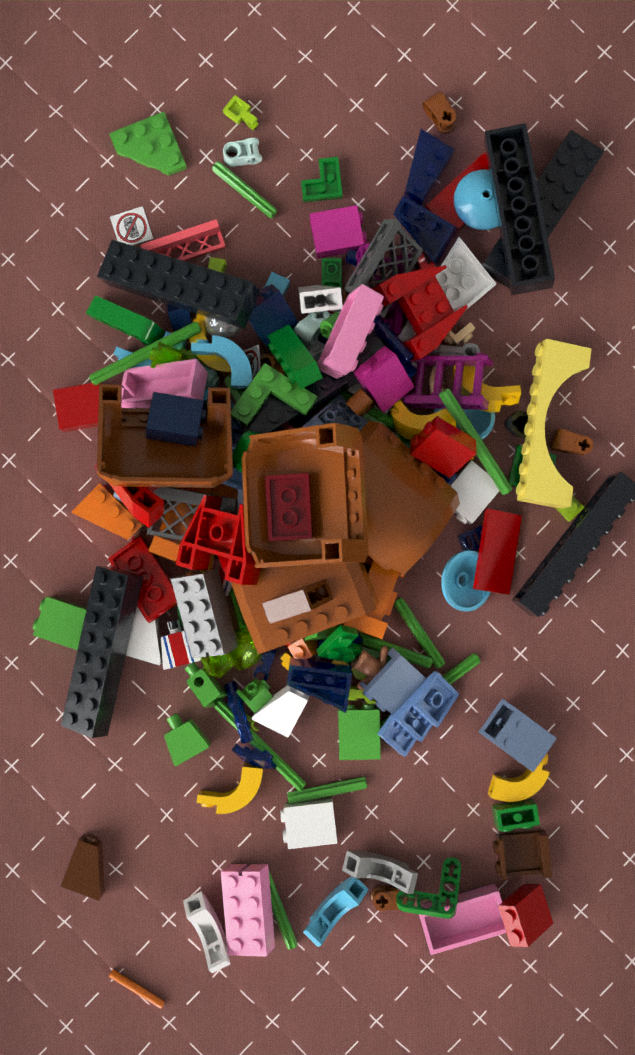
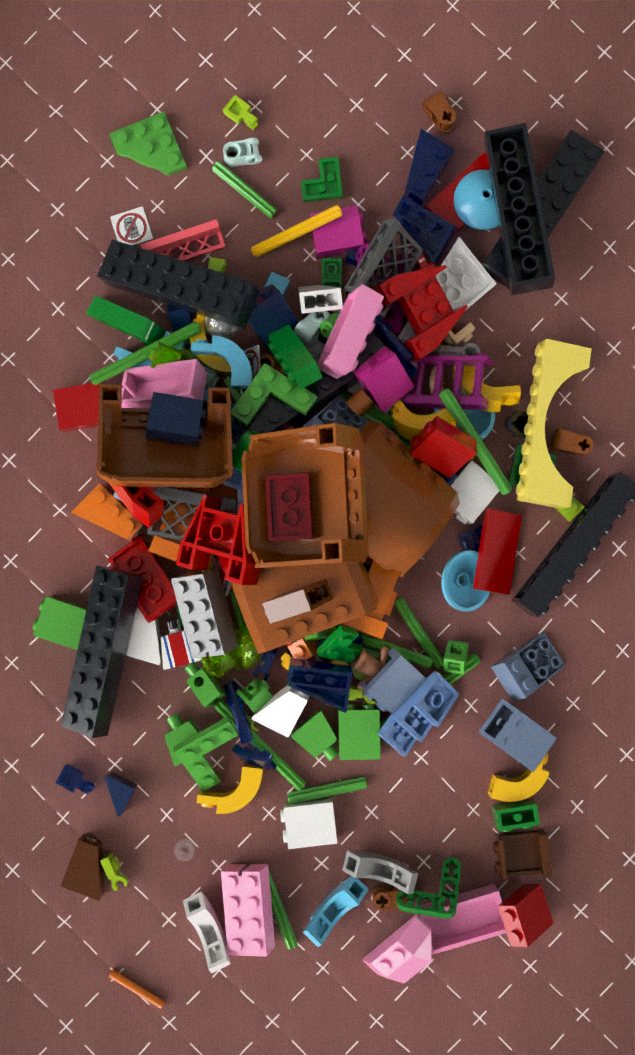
none -> clear blue plate [55,763,95,794]
none -> lime plate [100,852,129,891]
none -> dark blue slope [104,772,138,817]
none -> bright green plate [173,717,238,792]
none -> clear plate [174,840,195,861]
none -> yellow axle [251,205,343,257]
none -> bright green torso [291,708,338,761]
none -> bright pink wedge [363,914,432,983]
none -> bright green brick [444,640,469,675]
none -> sand blue slope [491,632,565,701]

